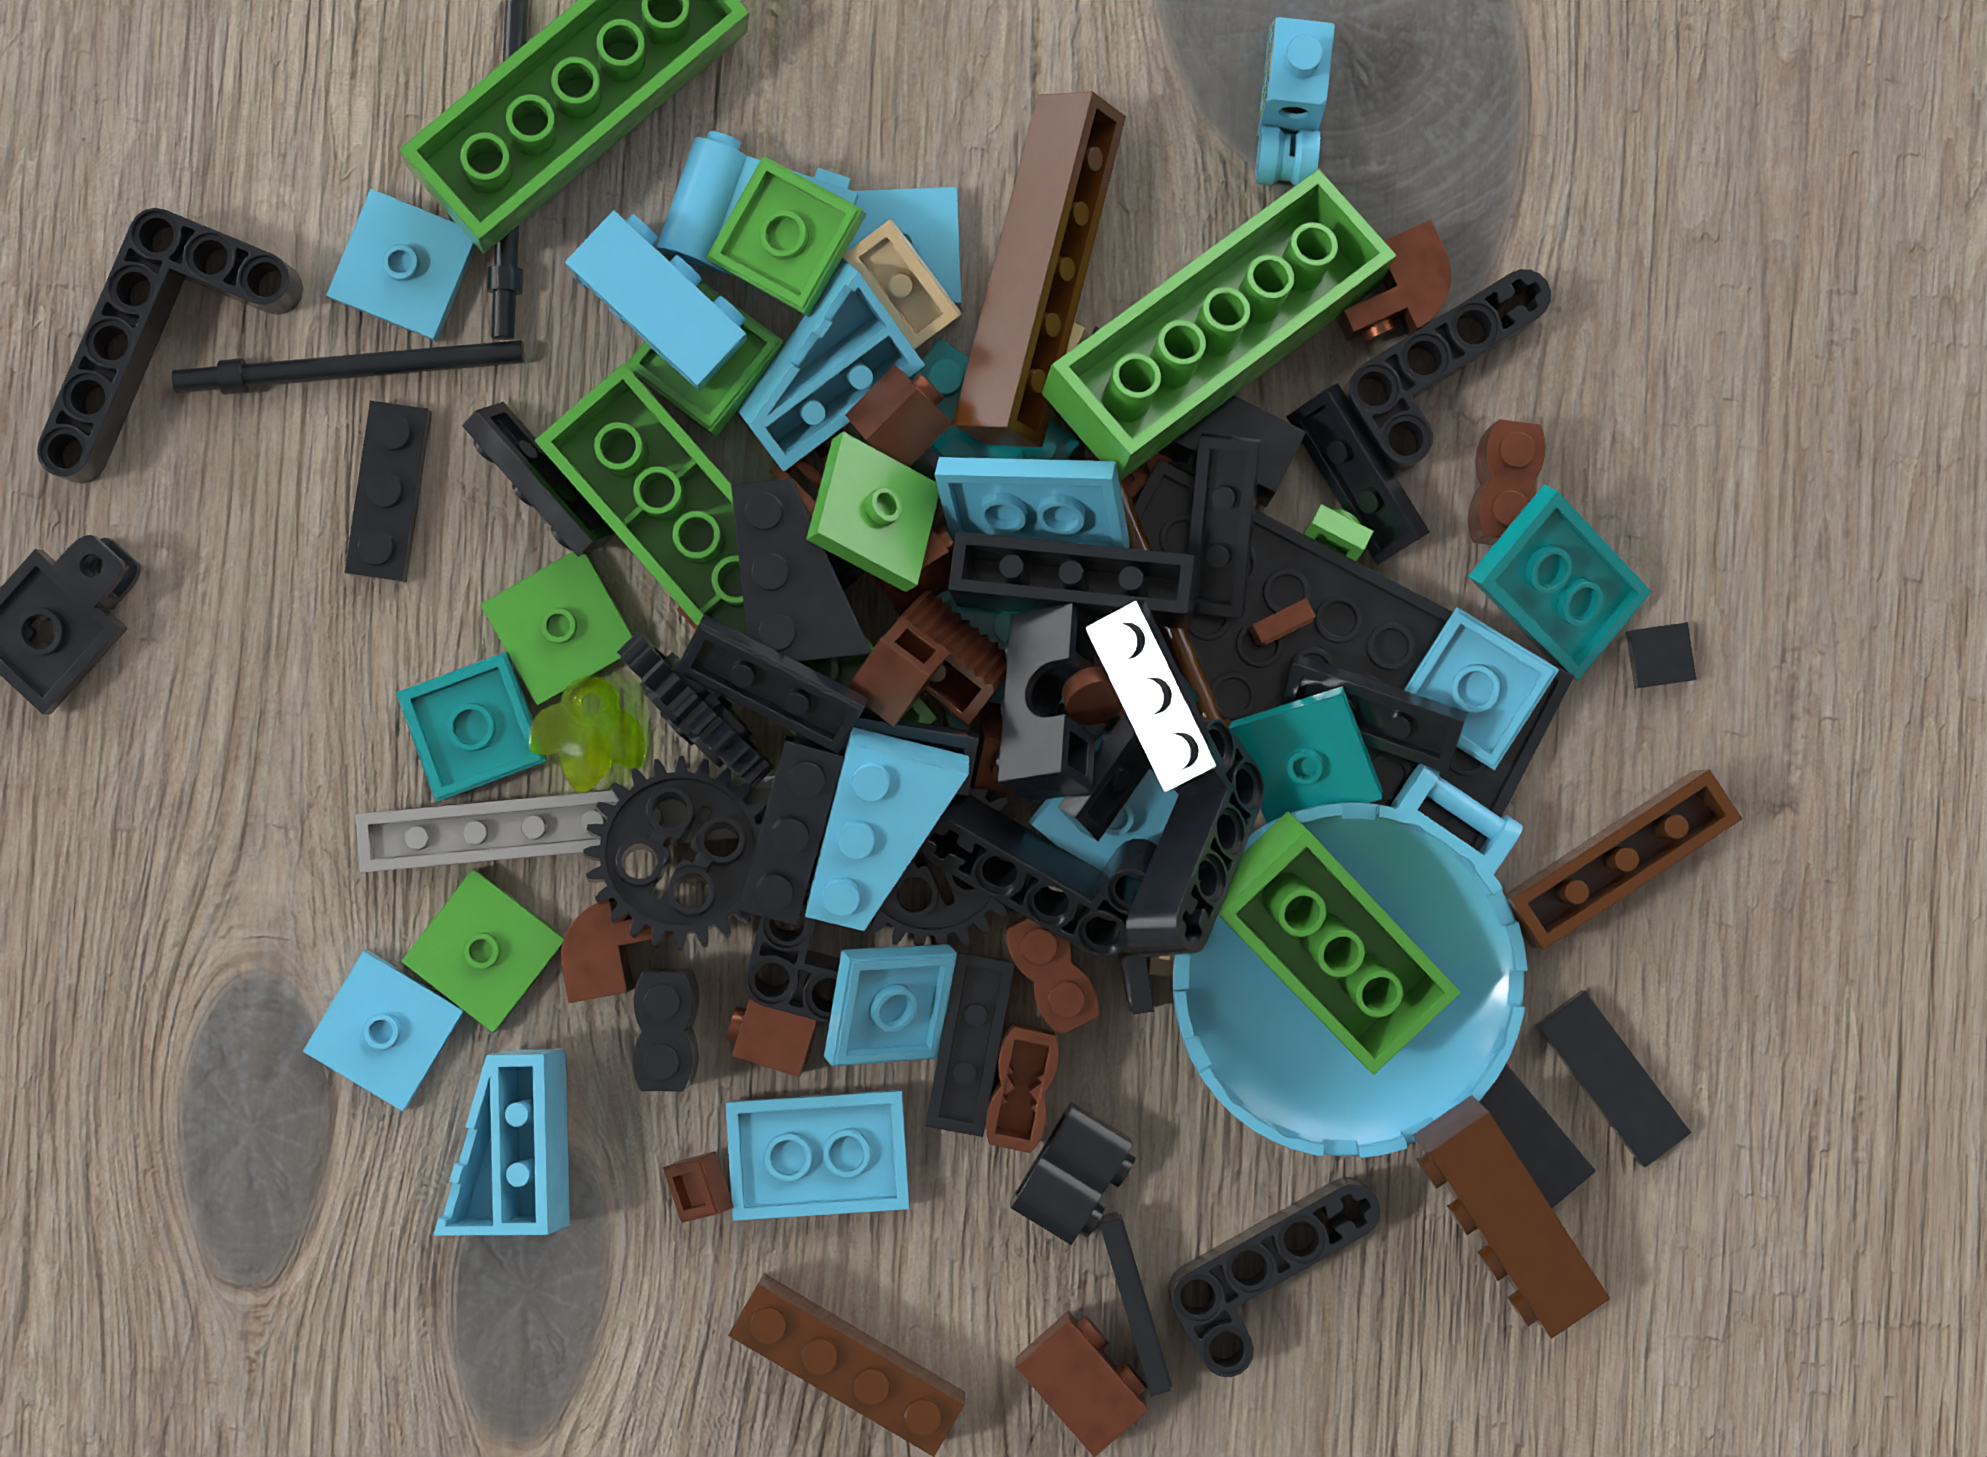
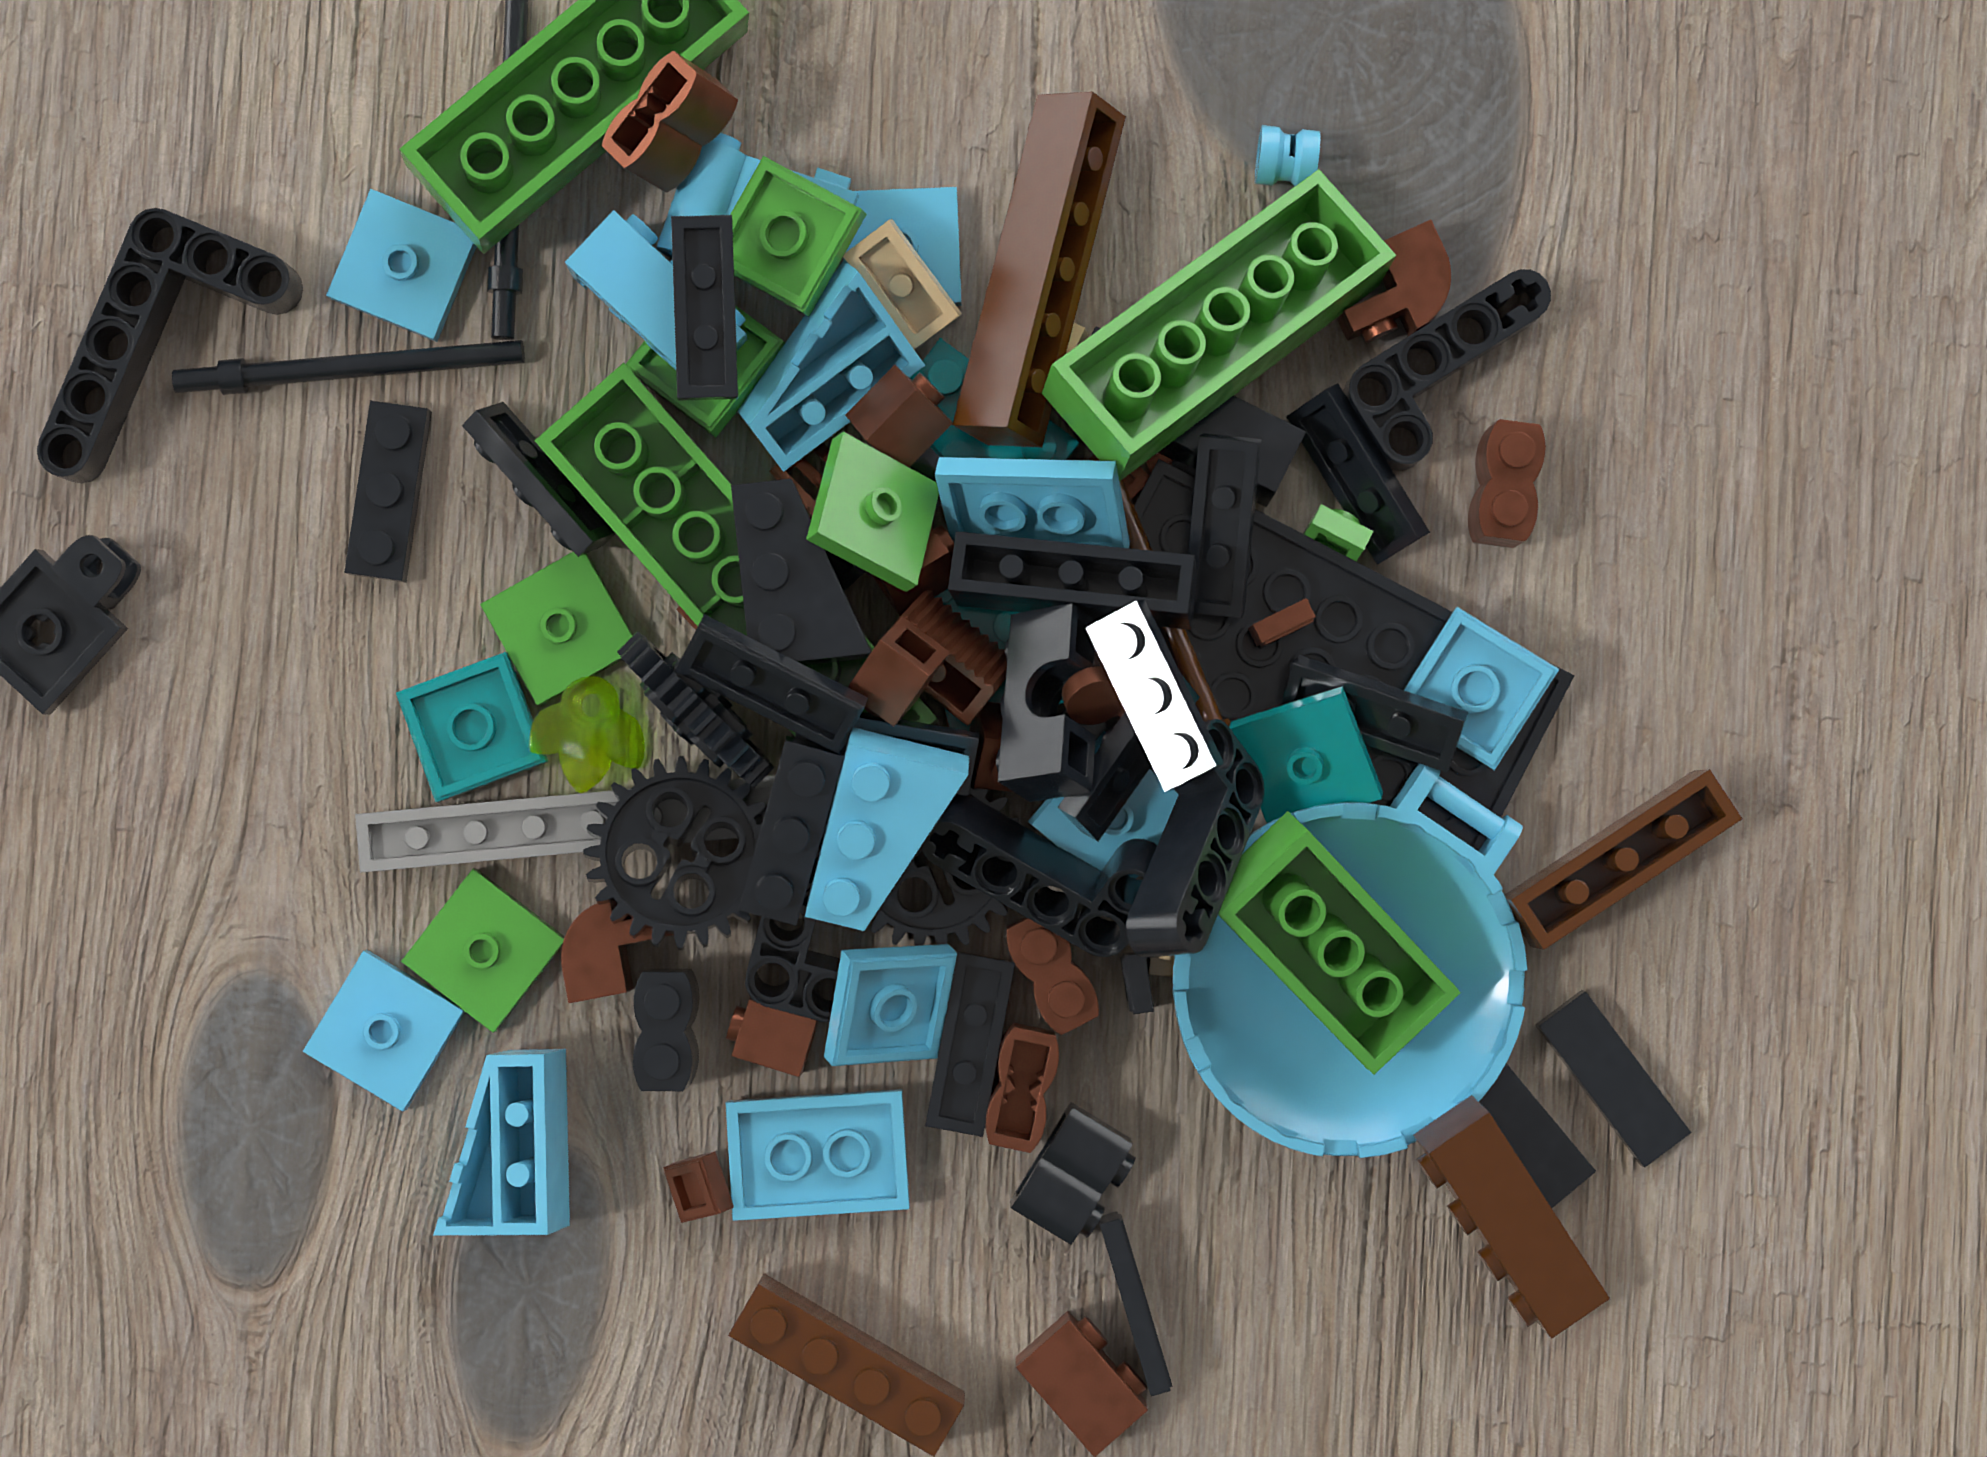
black beam [1168,1177,1380,1377] -> none
medium azure torso [1257,17,1335,136] -> none
teal plate [1468,484,1652,681] -> none
black tile [1626,622,1696,689] -> none
none -> copper brick [602,51,738,193]
none -> black plate [671,215,738,401]

